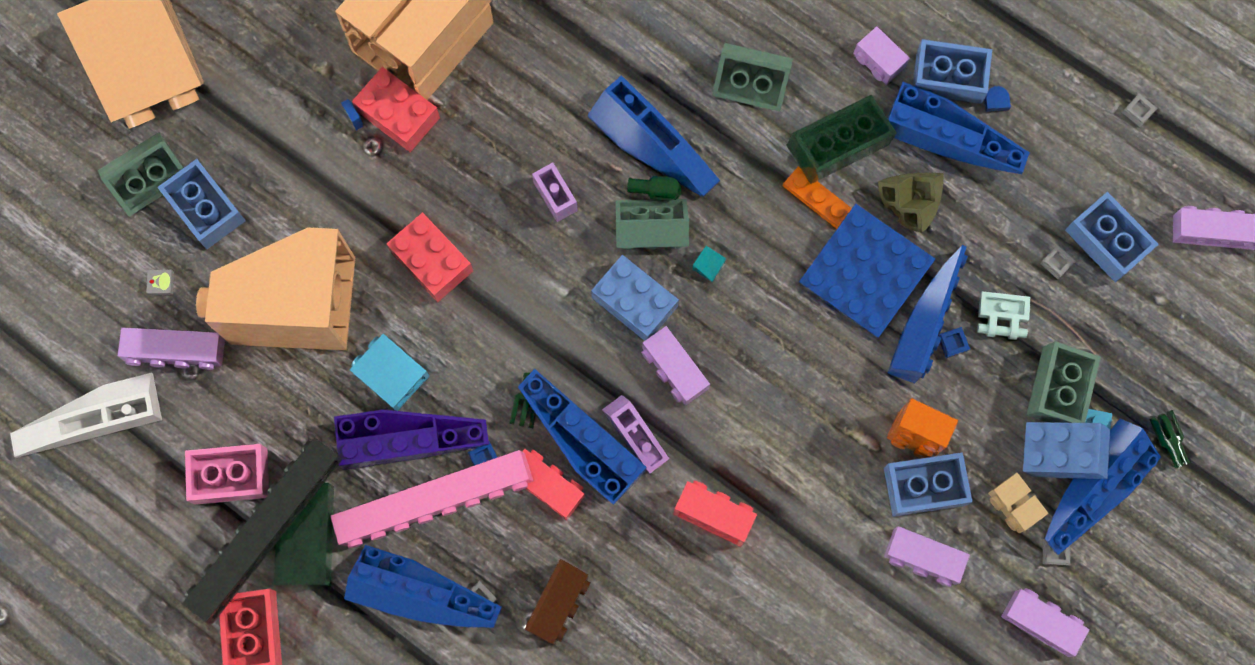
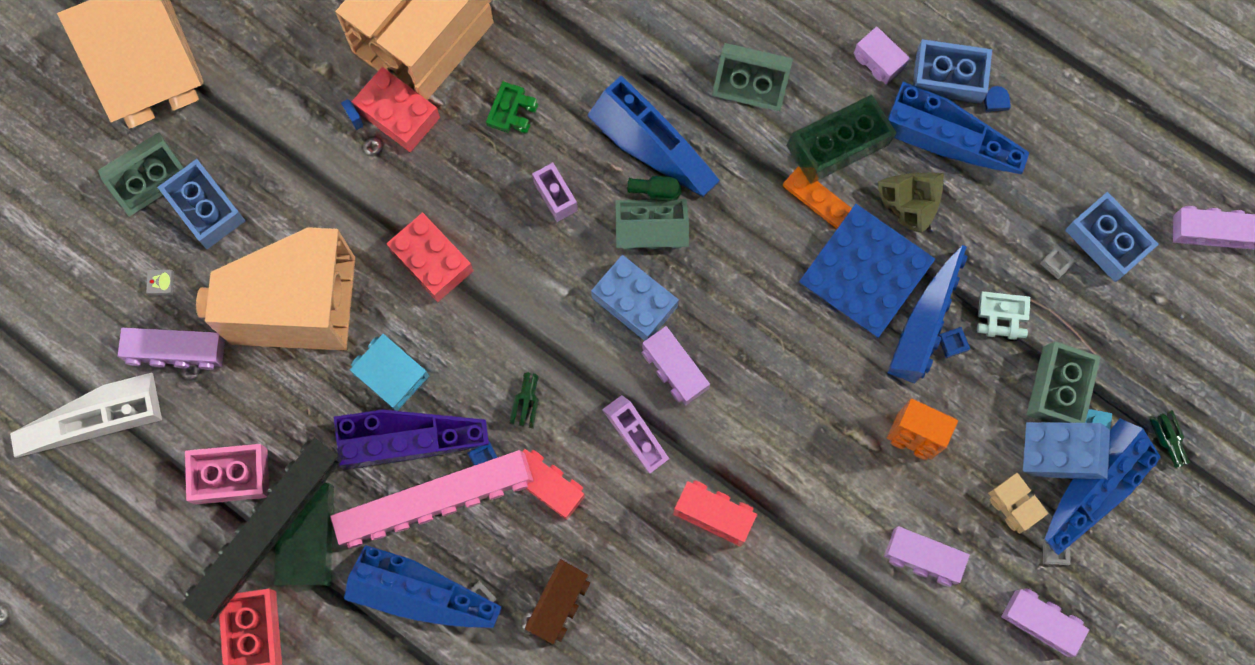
blue wedge [518,369,647,505] -> none
teal slope [692,246,726,282] -> none
medium blue brick [884,452,973,517] -> none
light grey tile [1122,94,1157,127] -> none
none -> green plate [486,81,539,134]

